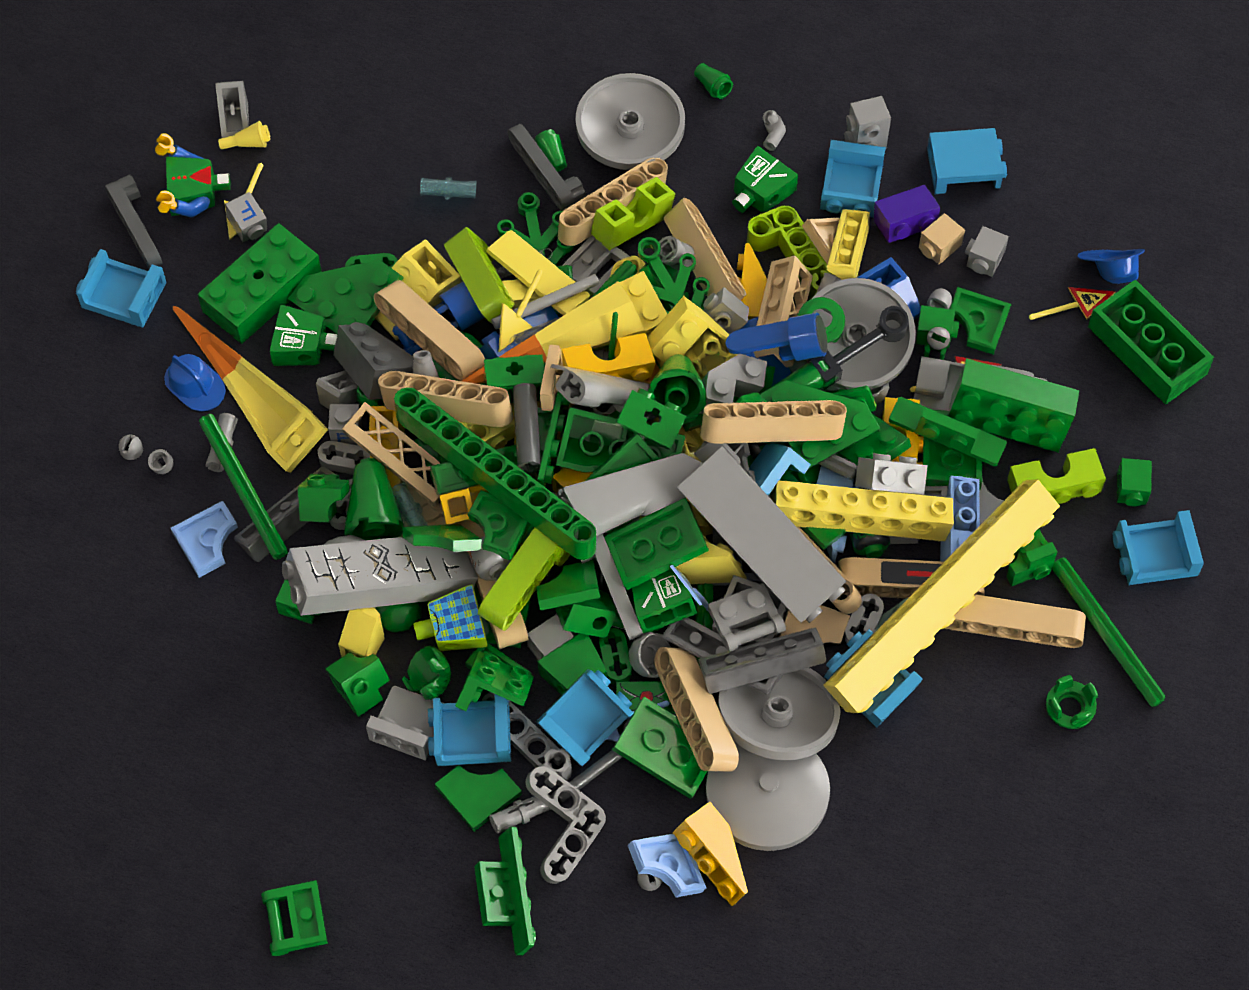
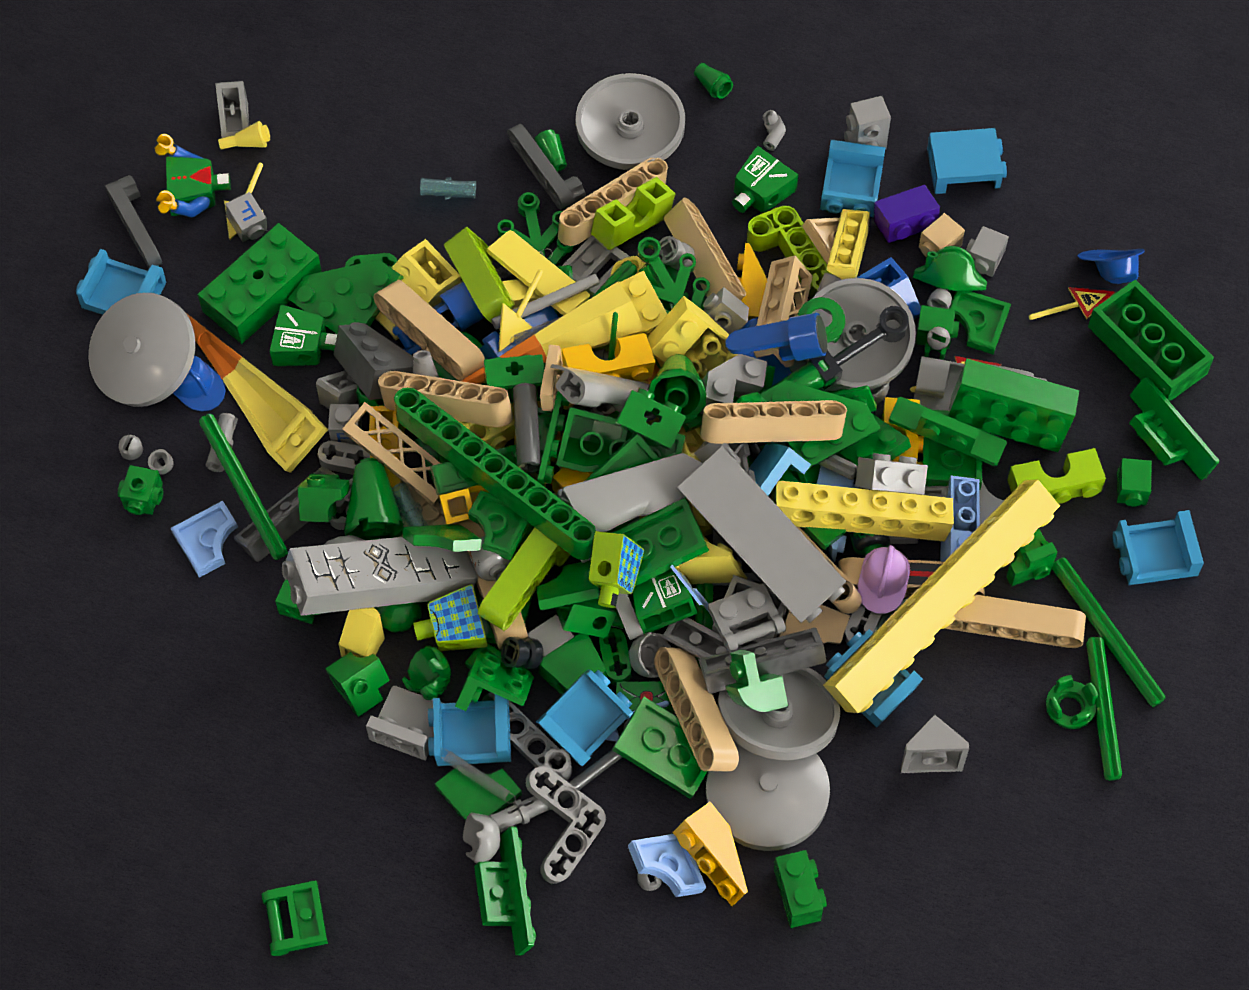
none -> light grey dish [88,293,195,407]
none -> green brick [118,465,163,515]
none -> light grey piece [441,748,516,804]
none -> light grey hair [463,812,501,863]
none -> black wheel [501,637,543,669]
none -> lime torso [589,531,644,608]
none -> brick [725,650,788,712]
none -> green brick [774,850,827,928]
none -> lavender piece [858,545,910,614]
none -> light grey slope [901,715,969,773]
none -> green hat [913,246,987,291]
none -> green axle [1086,637,1122,781]
none -> green bracket [1129,377,1219,480]

